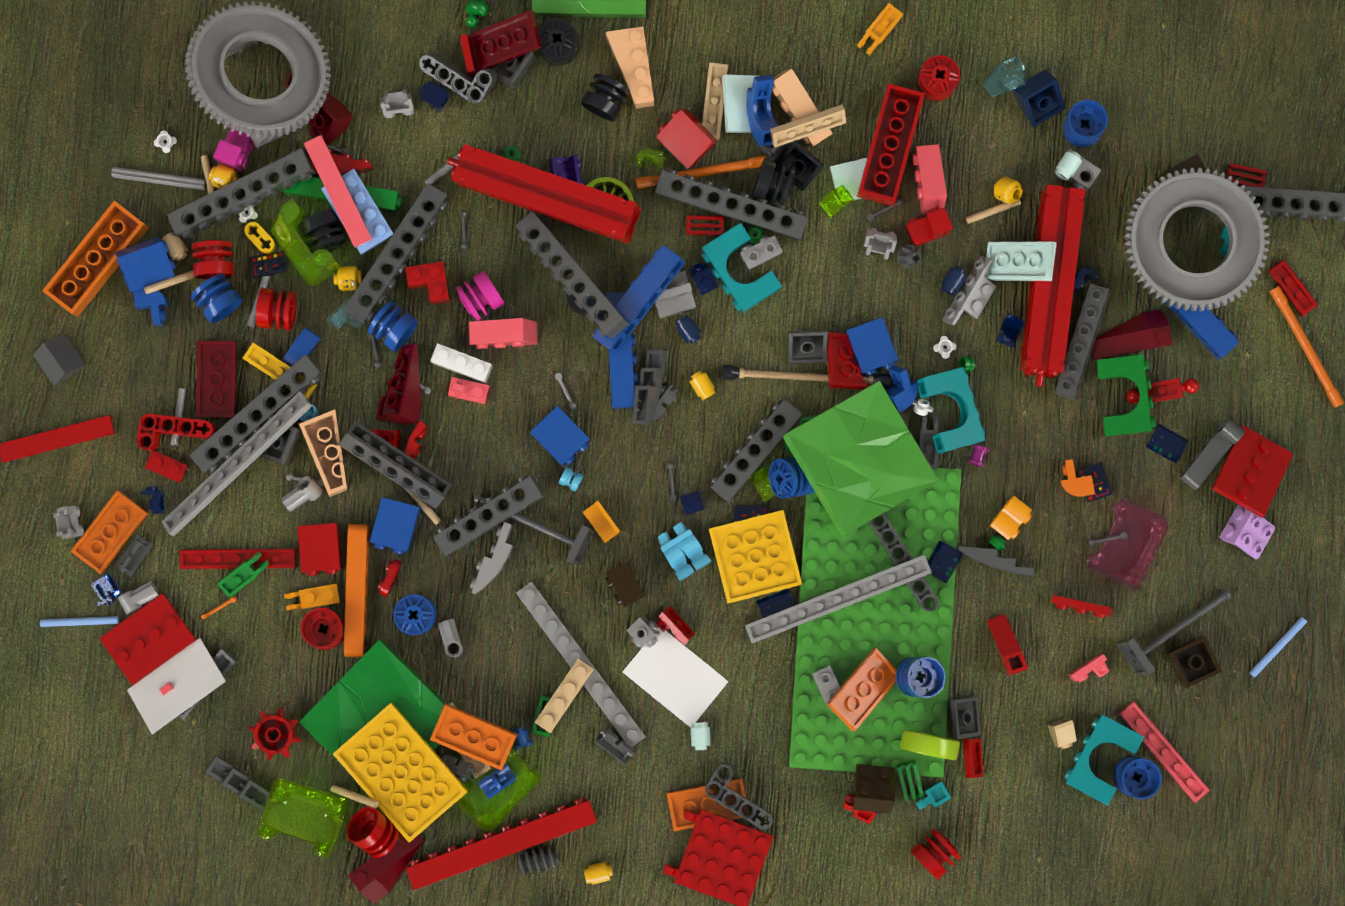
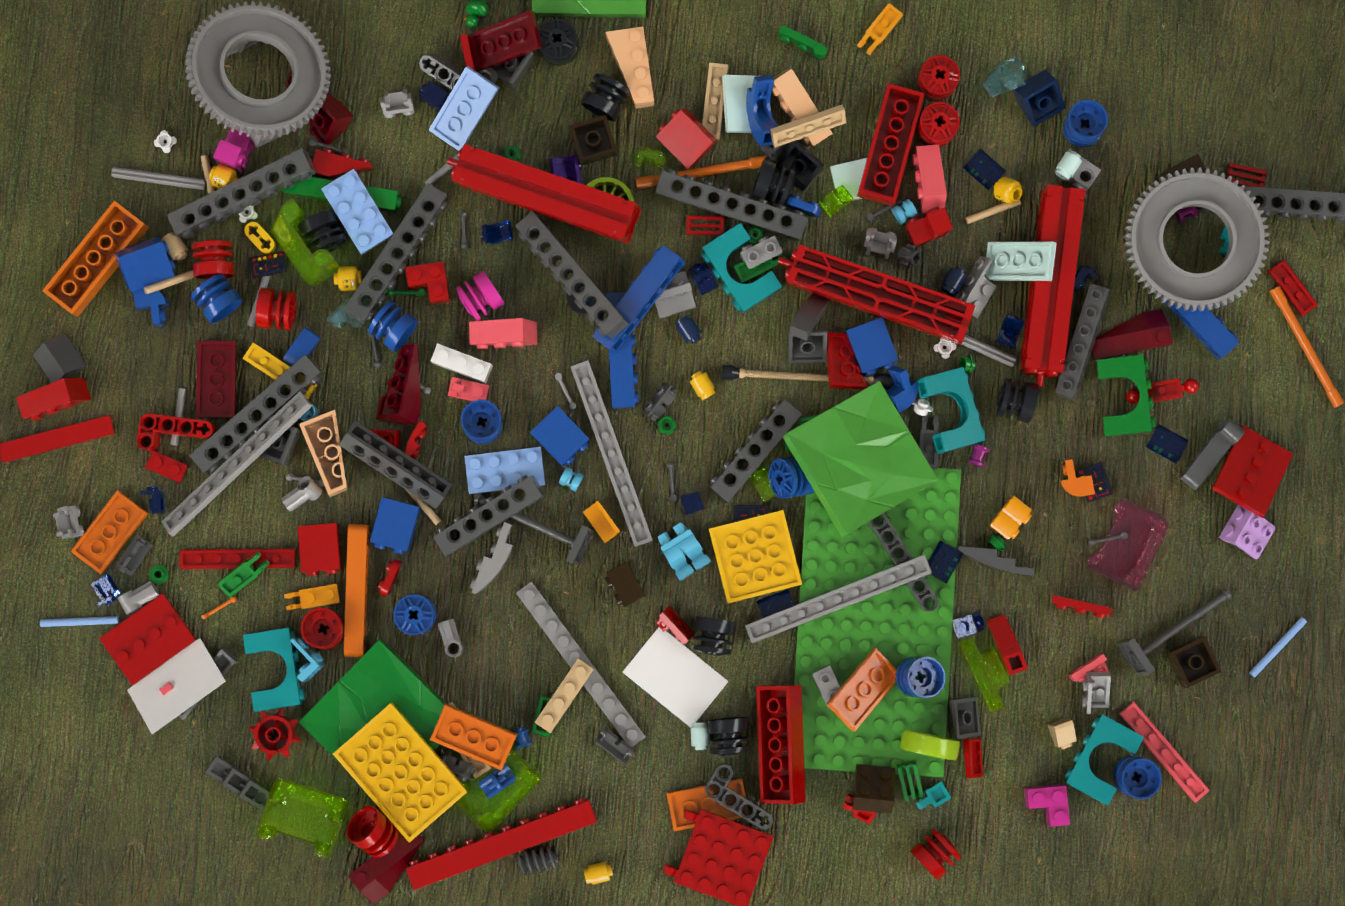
coral tile [304,135,373,248] -> none
tan bar [330,785,379,808] -> none
light grey brick [626,617,660,648] -> none
dark grey slope [633,350,667,424] -> none
none -> red wedge [16,378,91,421]
none -> green plate [149,565,169,584]
none -> teal arch [243,627,305,712]
none -> medium azure bracket [290,637,325,682]
none -> green hinge [386,289,426,297]
none -> light blue plate [429,66,500,151]
none -> blue wheel [461,399,503,444]
none -> light blue plate [464,447,545,494]
none -> clear blue bracket [481,221,513,245]
none -> dark brown brick [569,115,617,166]
none -> light grey plate [571,360,653,547]
none -> green plate [658,416,676,435]
none -> black wheel [691,616,736,656]
none -> black wheel [707,717,751,756]
none -> green plate [733,243,788,284]
none -> red brick [756,685,806,804]
none -> green hinge [777,25,828,60]
none -> red piece [778,244,976,345]
none -> blue plate [784,194,822,217]
none -> dark grey slope [789,294,830,341]
none -> medium azure wheel [891,199,918,225]
none -> red wheel [916,102,960,148]
none -> clear blue bracket [952,611,984,639]
none -> clear neon green bracket [959,638,1011,712]
none -> light grey axle [961,335,1017,367]
none -> clear blue piece [963,148,1006,191]
none -> black wheel [996,377,1039,423]
none -> dark pink brick [1024,784,1070,827]
none -> light grey bracket [1082,672,1111,714]
none -> magenta bush [1174,206,1198,223]

